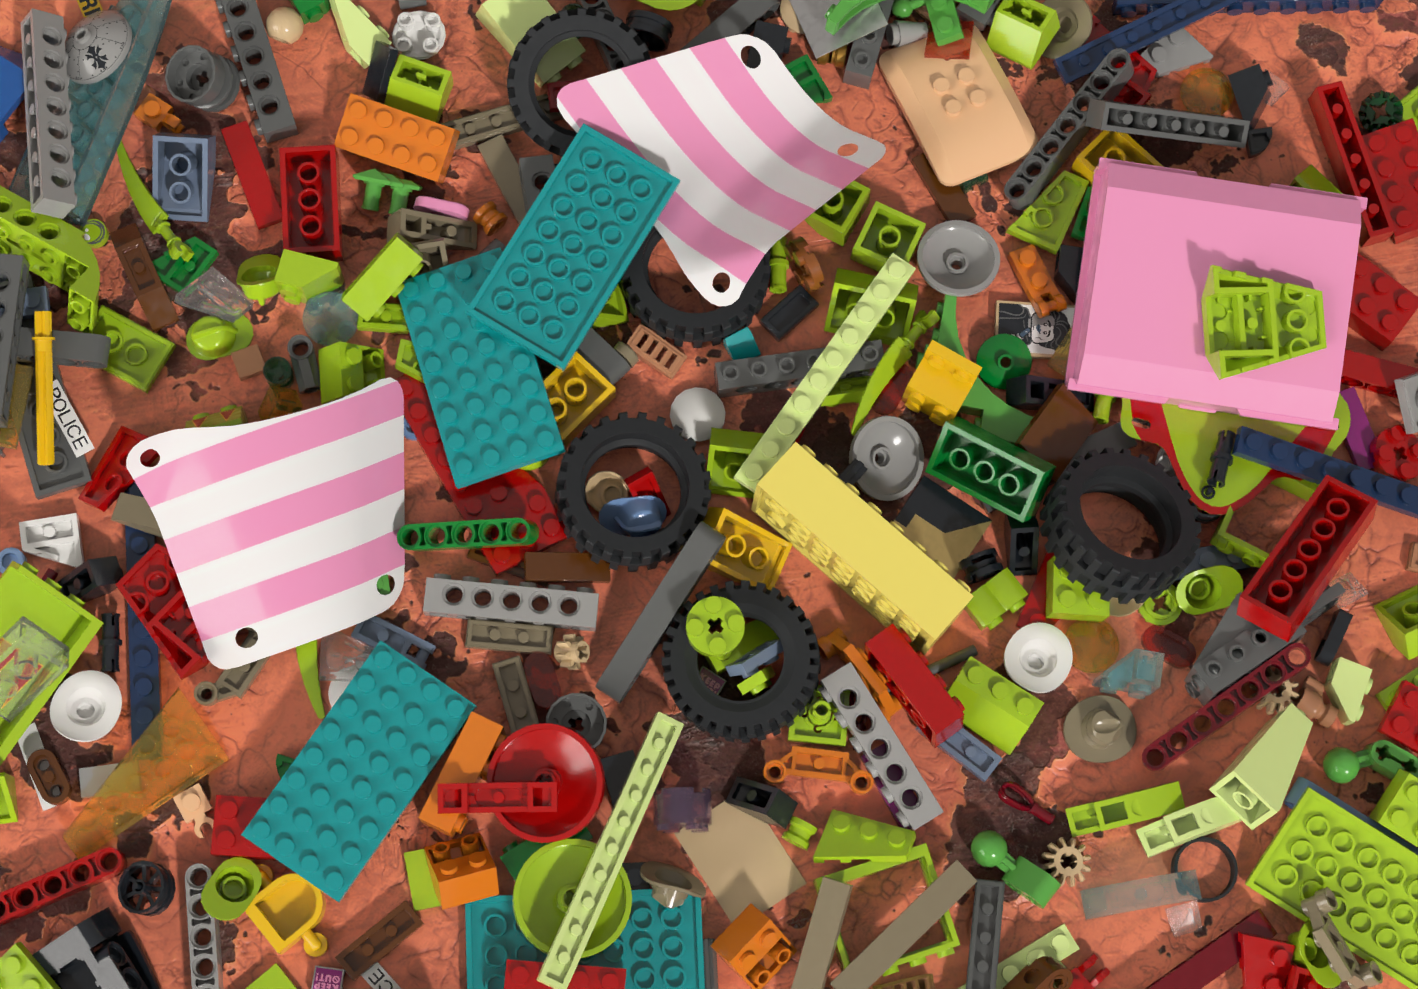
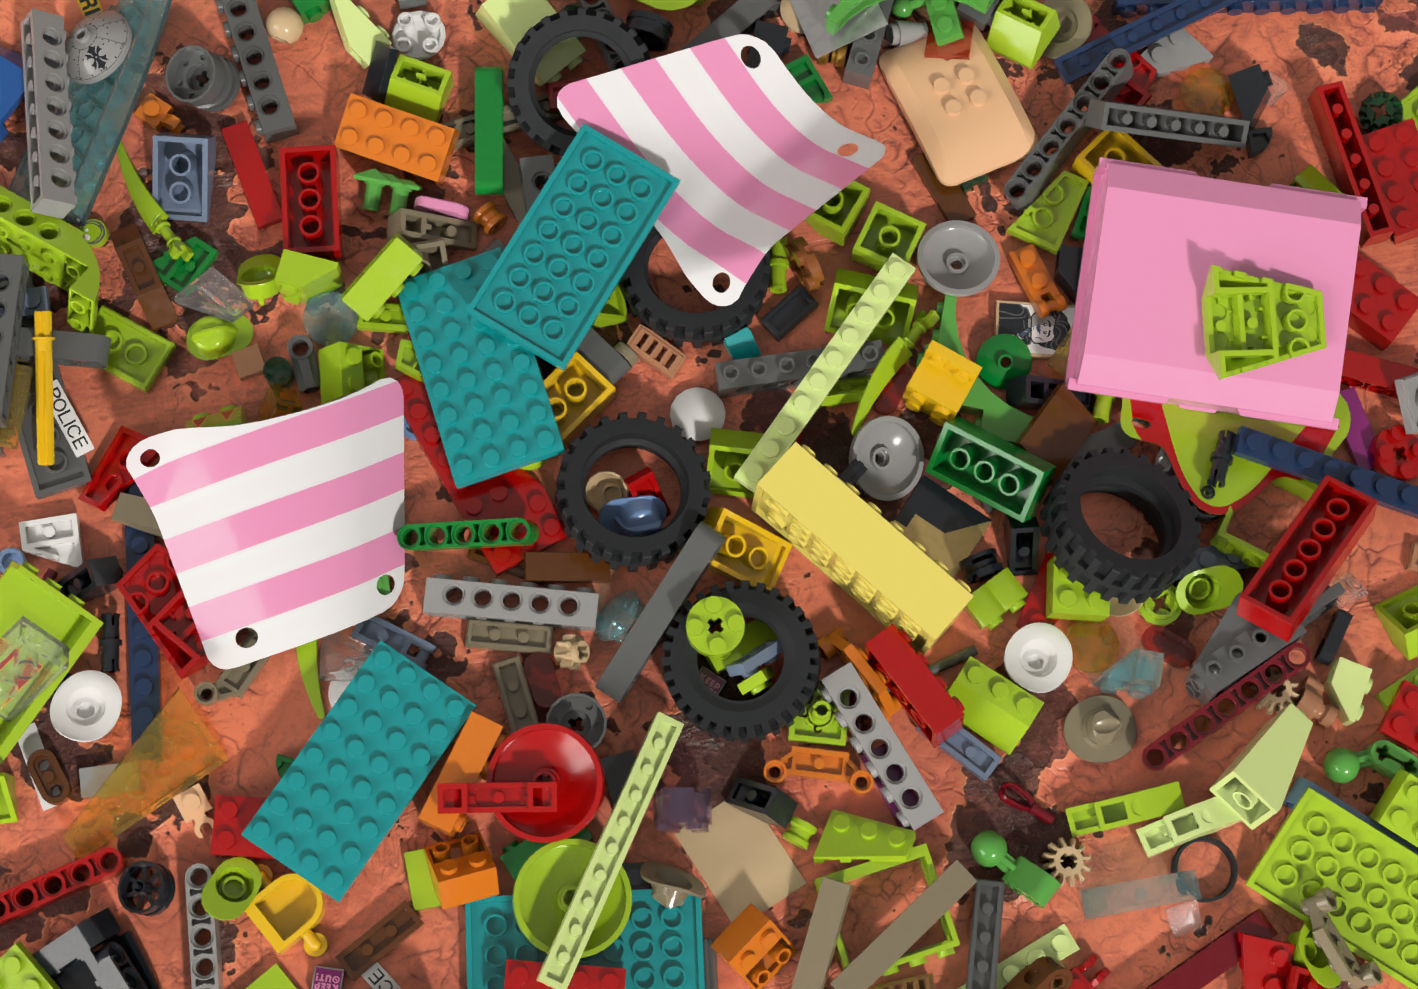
none -> green beam [475,66,504,195]
none -> clear light blue dish [595,591,644,642]

